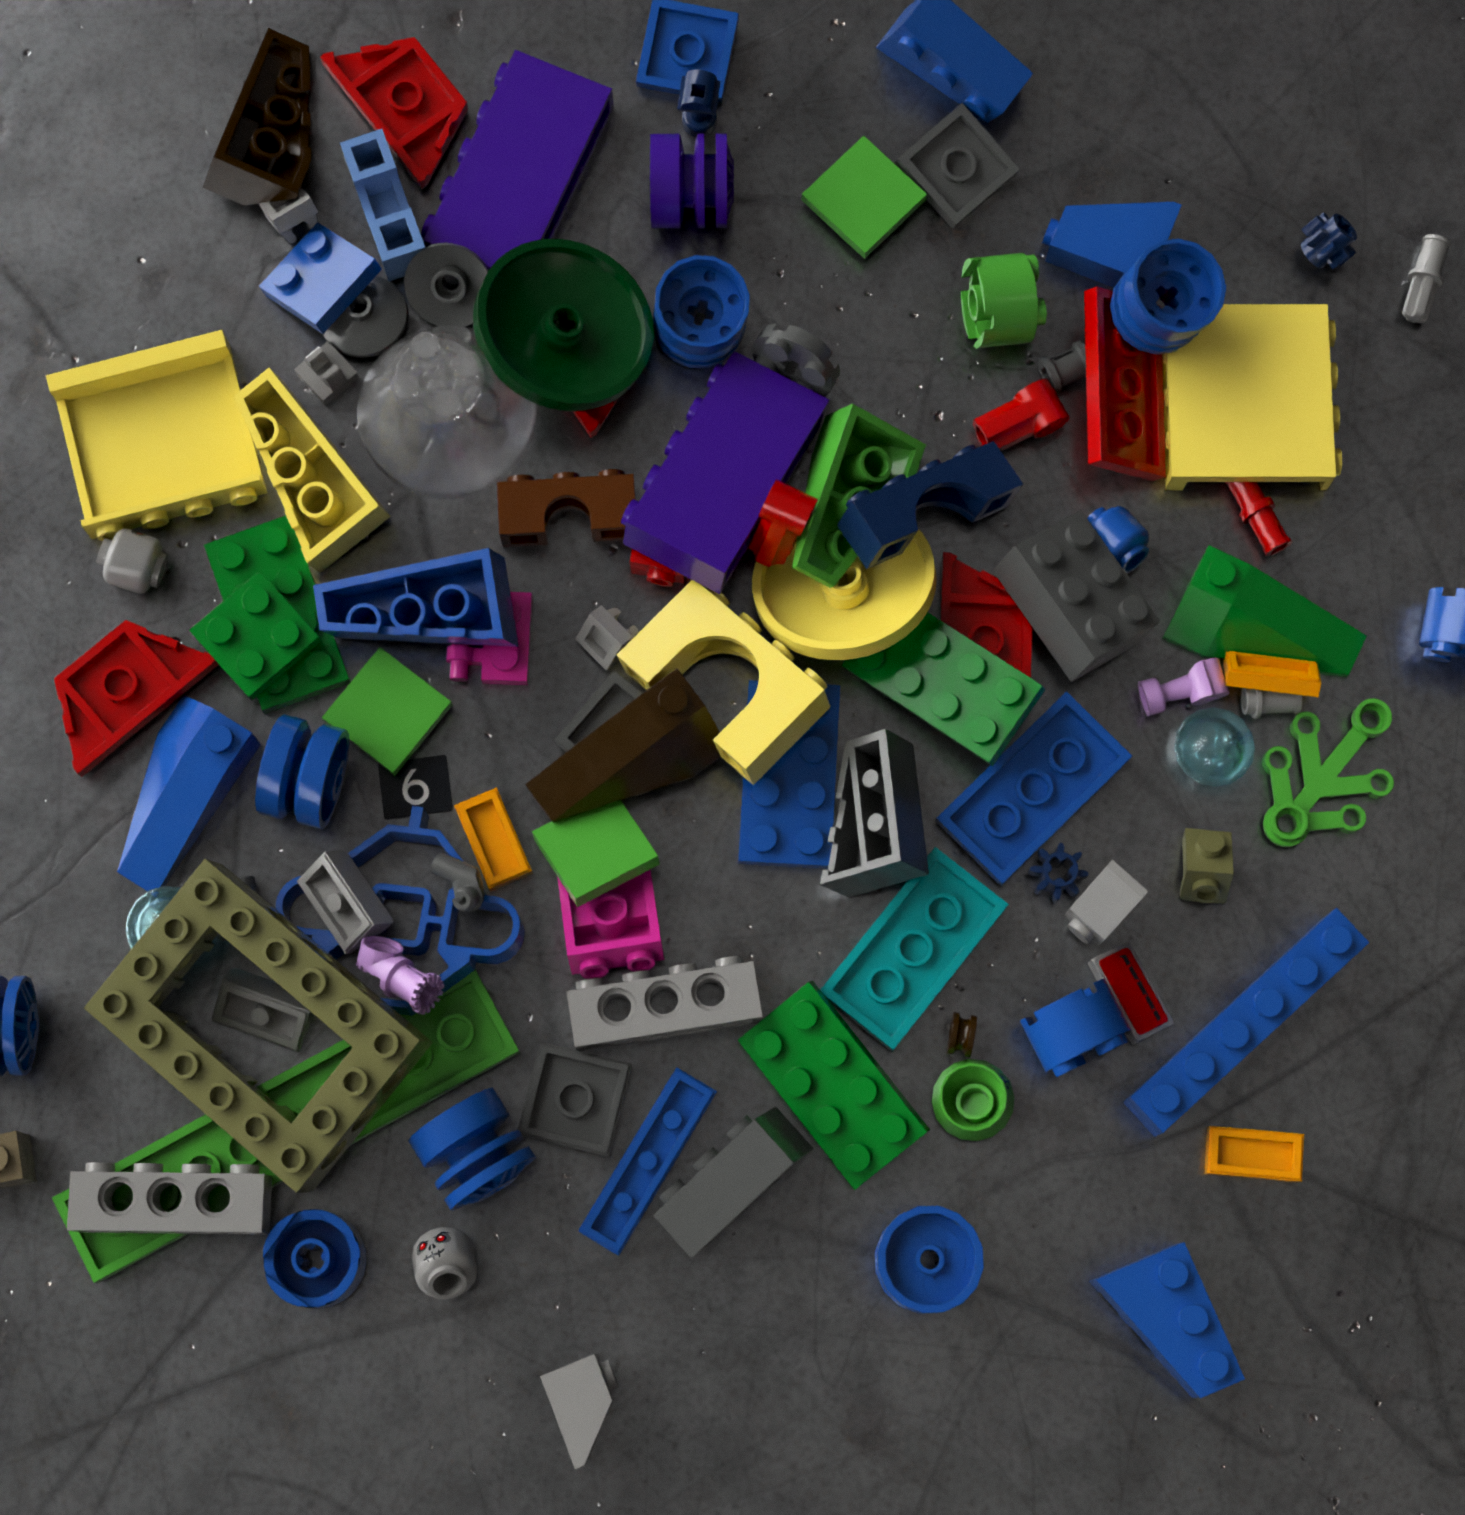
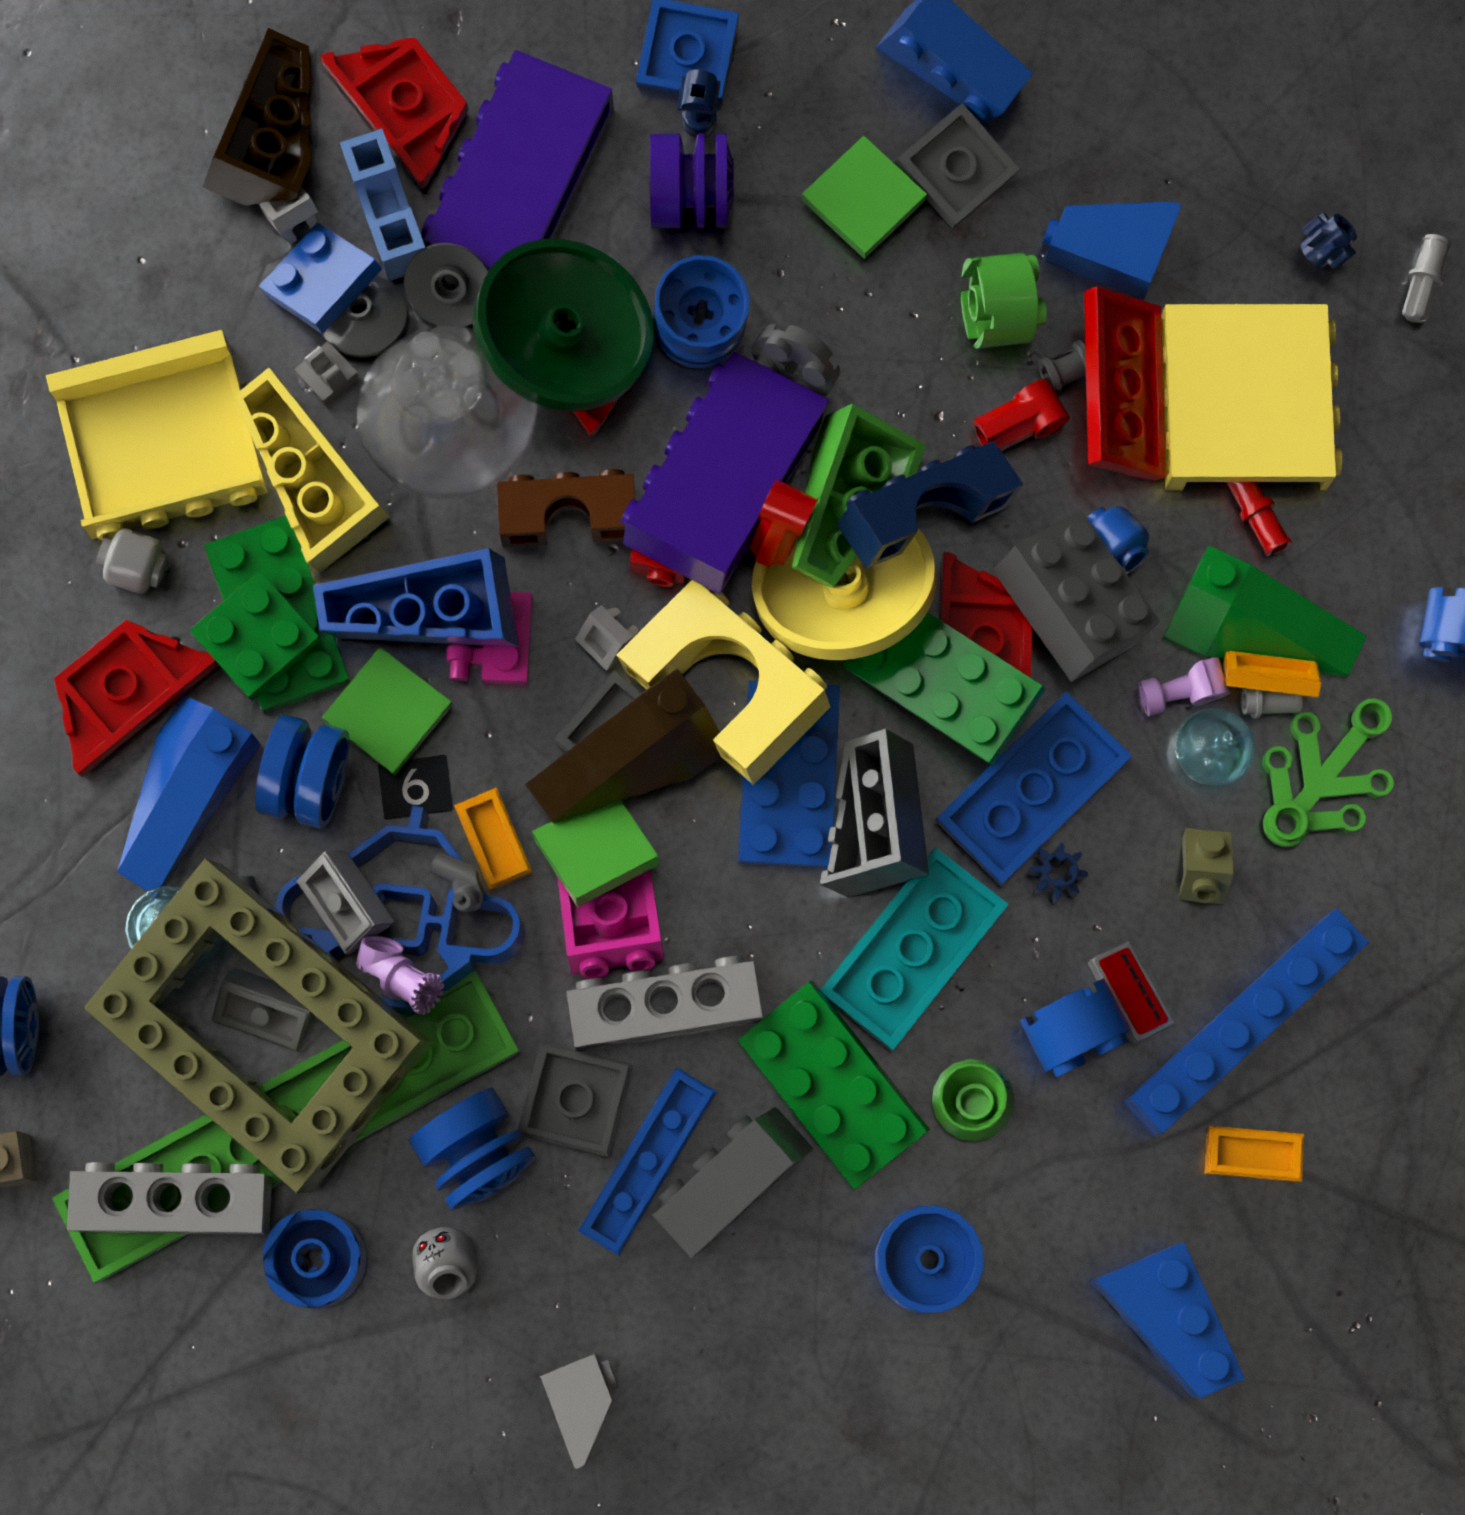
dark brown bush [947,1012,977,1058] -> none
light grey slope [1064,859,1149,947] -> none
blue wheel [1110,238,1226,355] -> none

